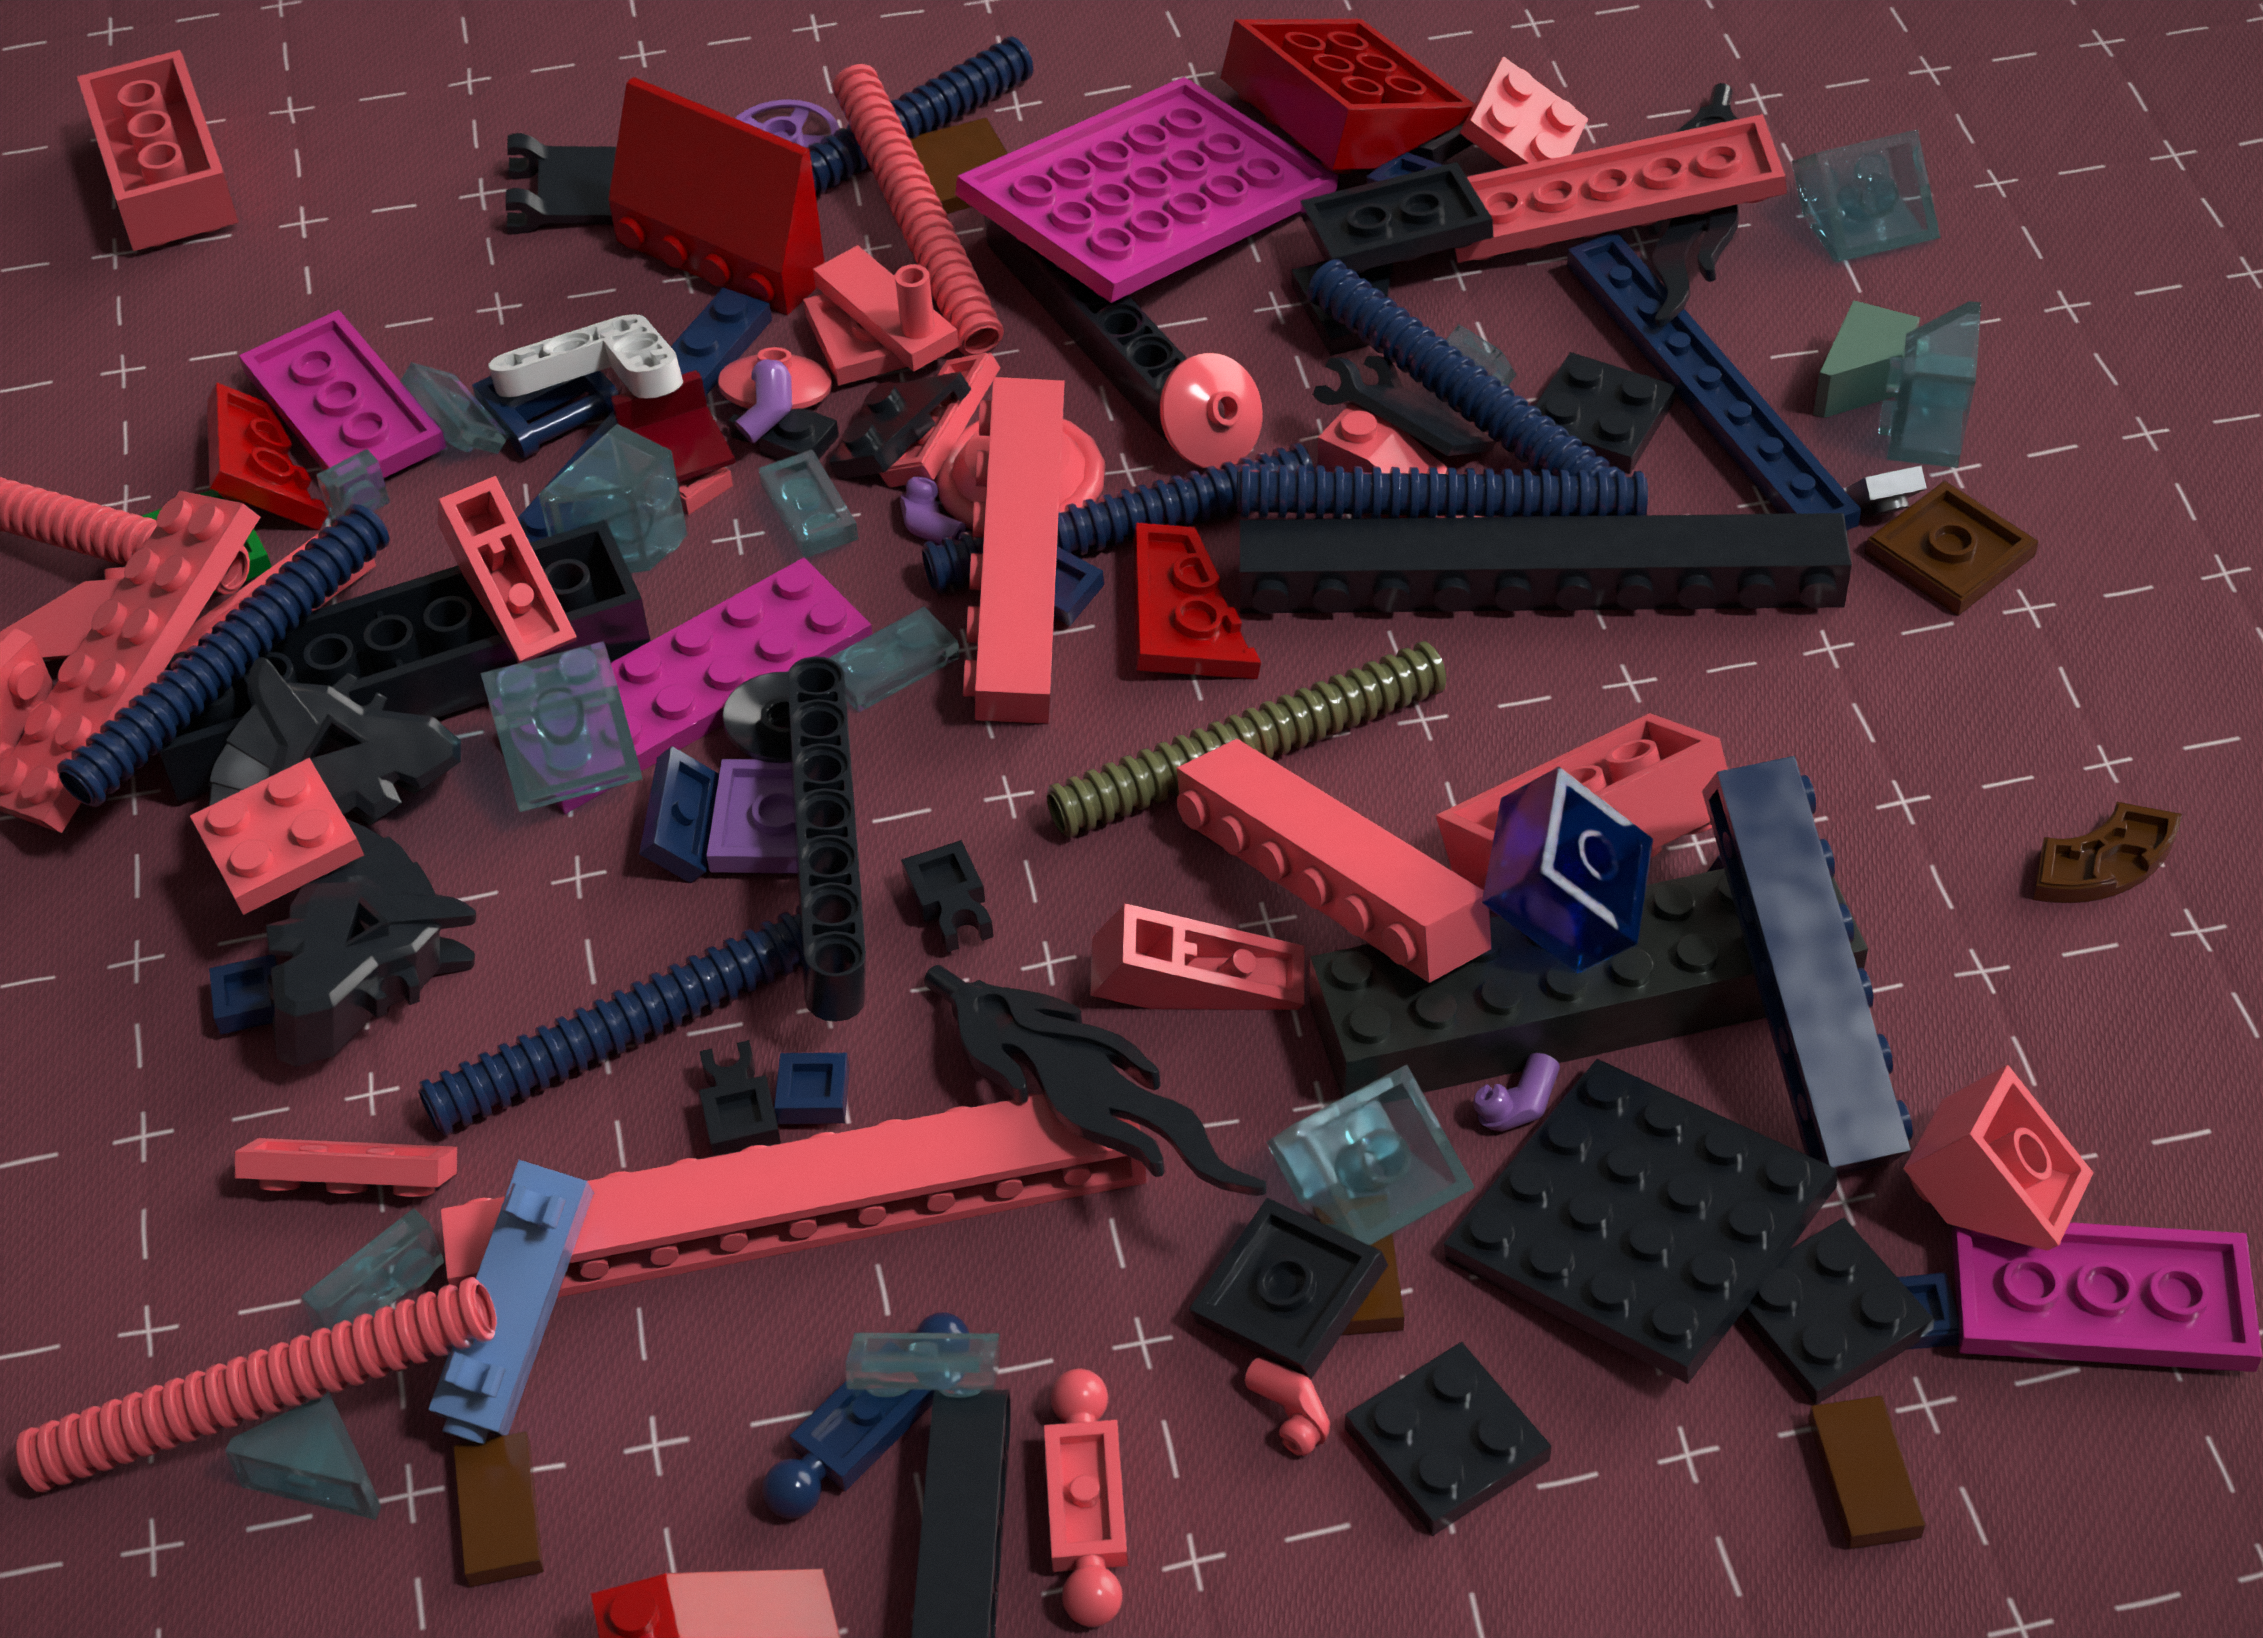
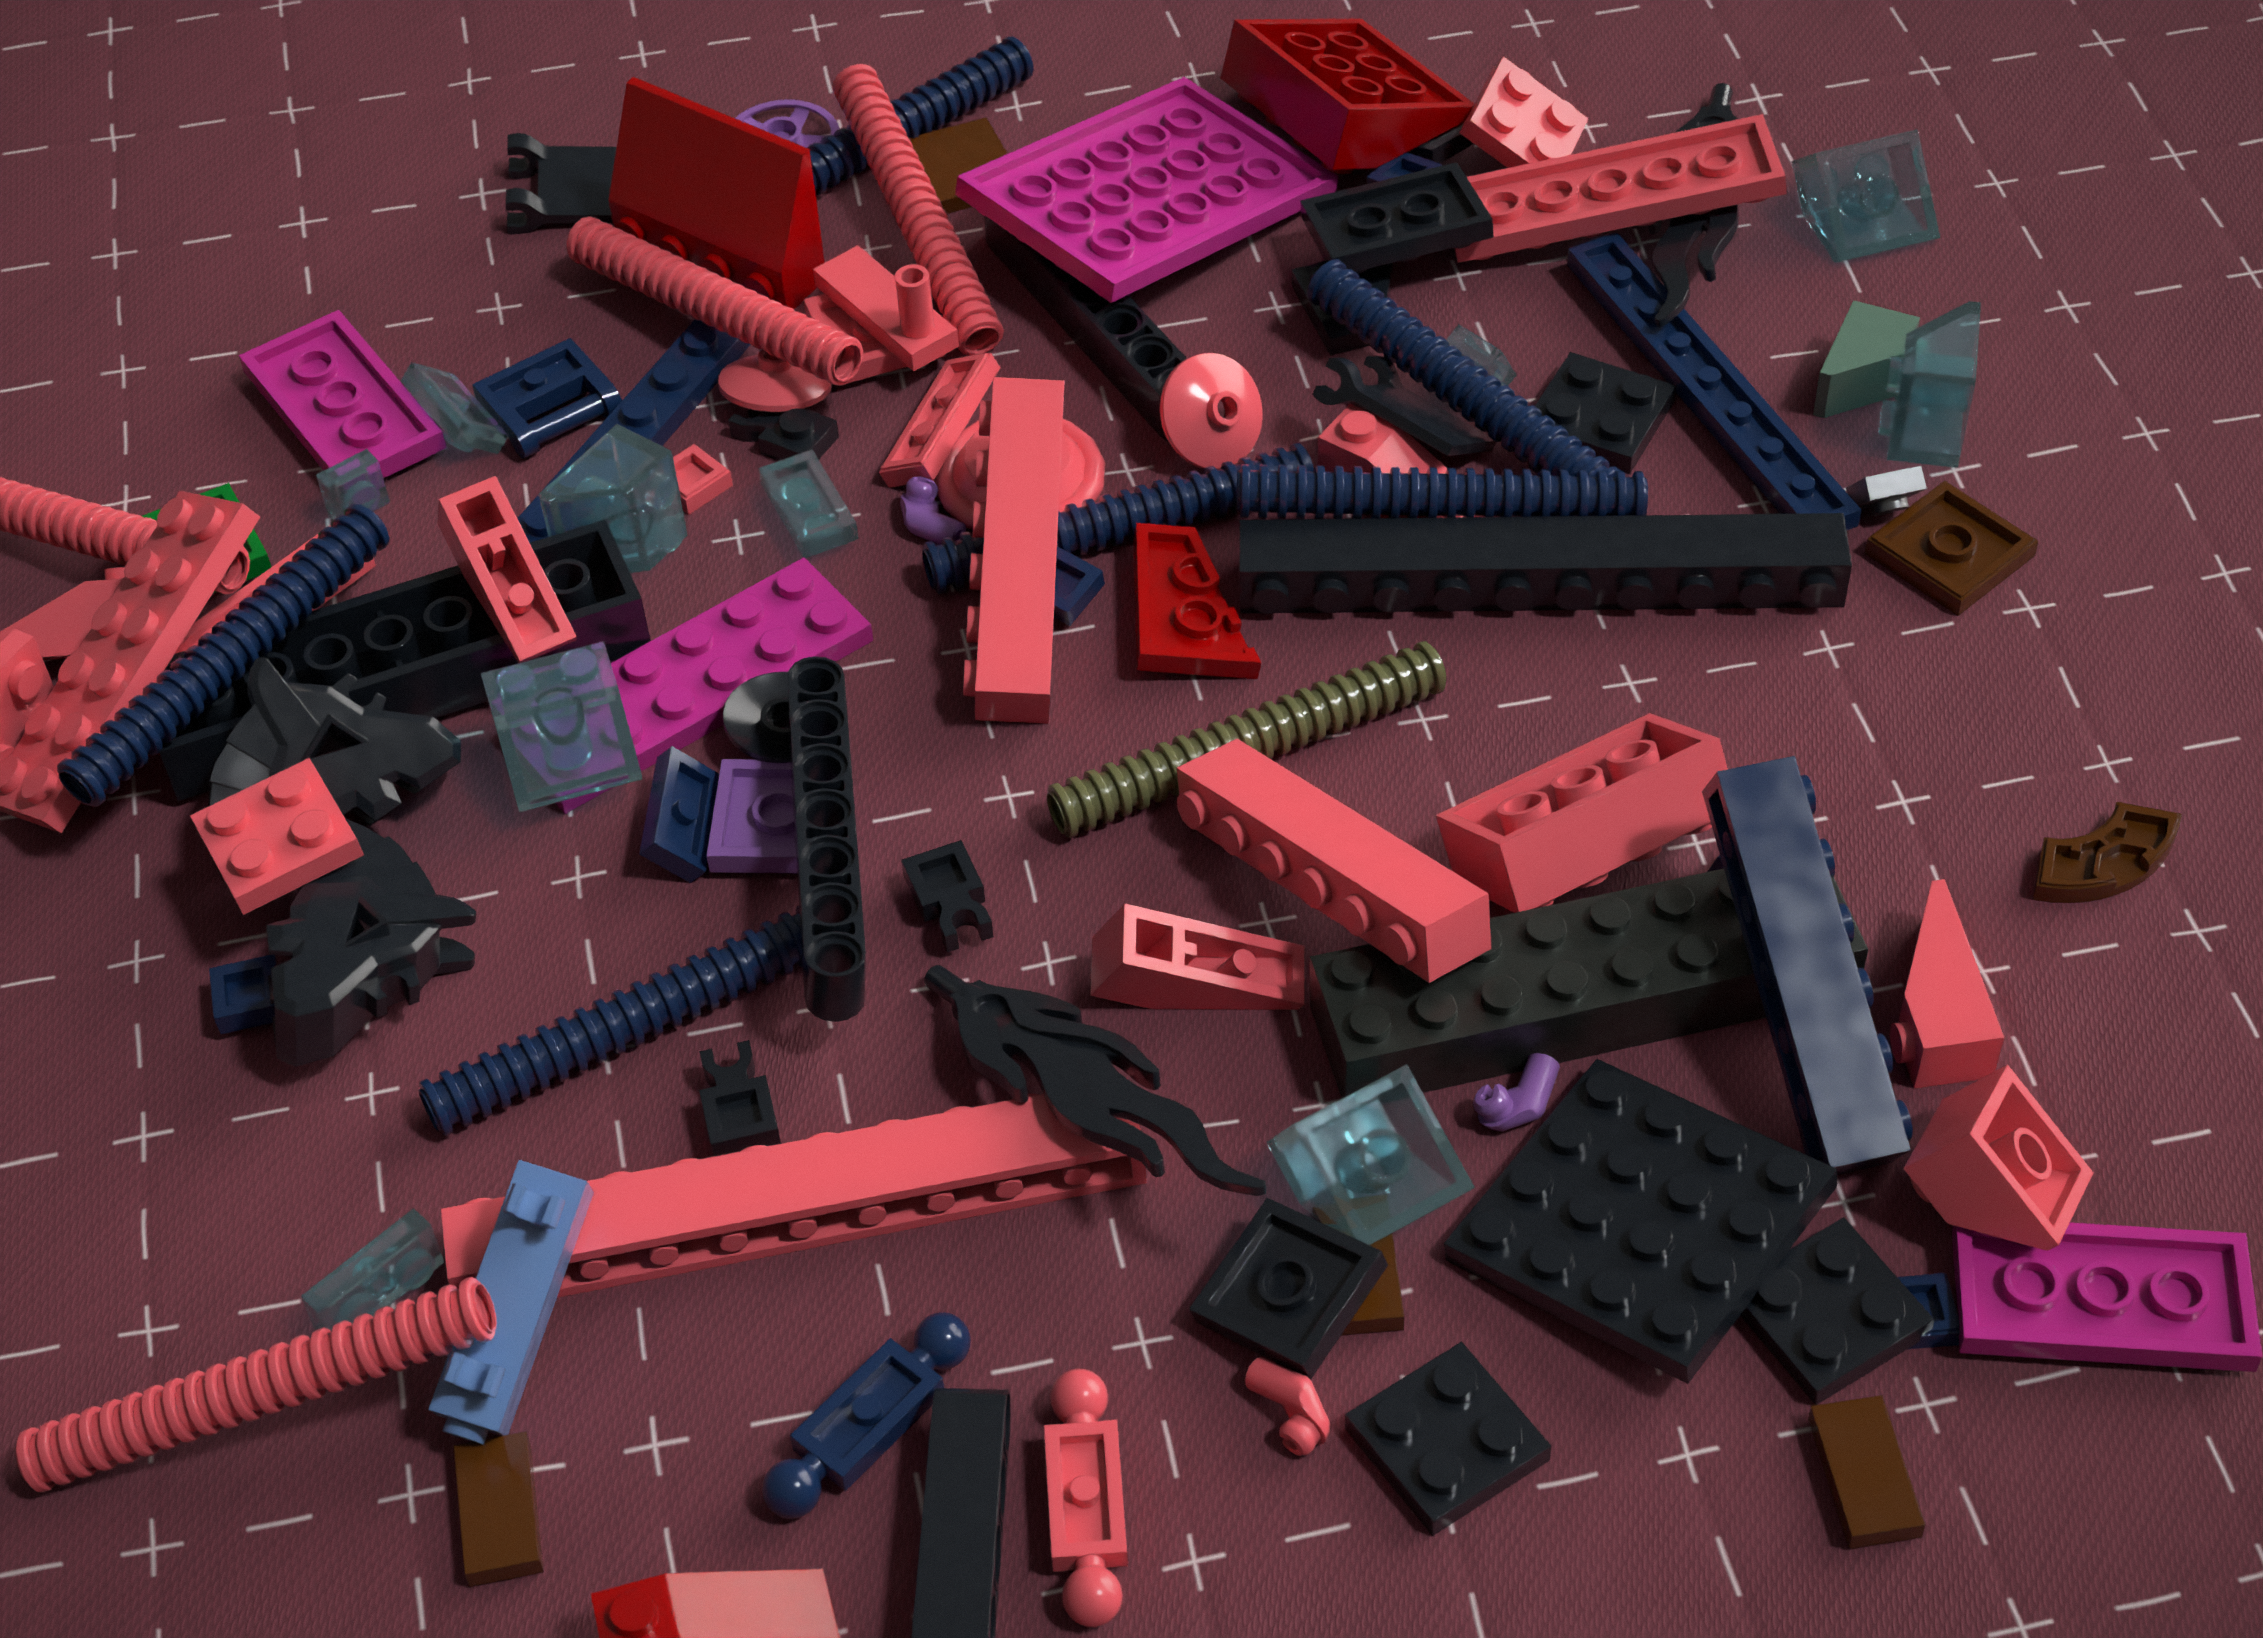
coral brick [77,50,239,251] -> none
red wing [207,382,329,530] -> none
clear light blue slope [225,1392,381,1520] -> none
coral plate [235,1138,457,1197] -> none
white beam [489,314,683,398] -> none
dark red piece [611,370,736,492] -> none
medium lavender arm [735,359,792,444] -> none
dark blue plate [775,1052,850,1124] -> none
clear light blue plate [828,606,960,713] -> none
black wing [829,372,971,480] -> none
clear light blue plate [846,1333,1000,1397] -> none
clear blue brick [1482,767,1653,973] -> none
none -> coral piece [567,216,863,386]
none -> coral slope [1890,879,2004,1089]

